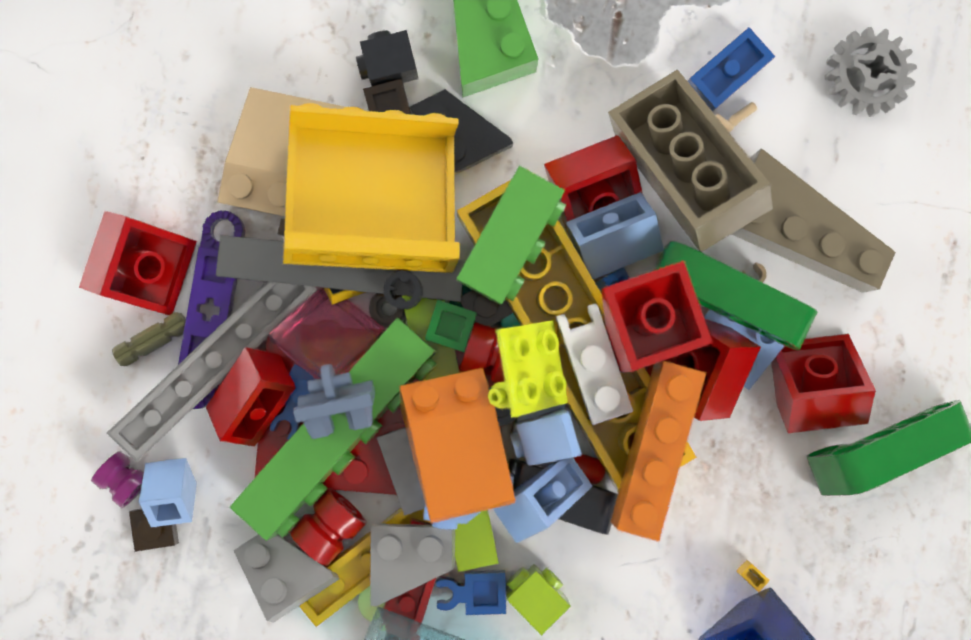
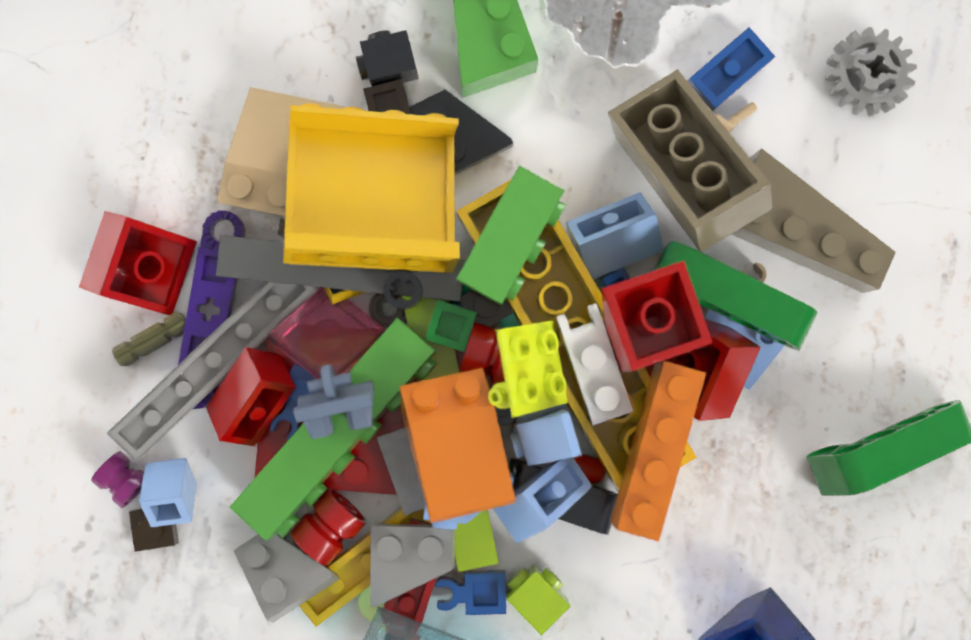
red slope [544,135,643,240] -> none
yellow piece [736,560,770,592] -> none
red slope [771,334,876,434] -> none

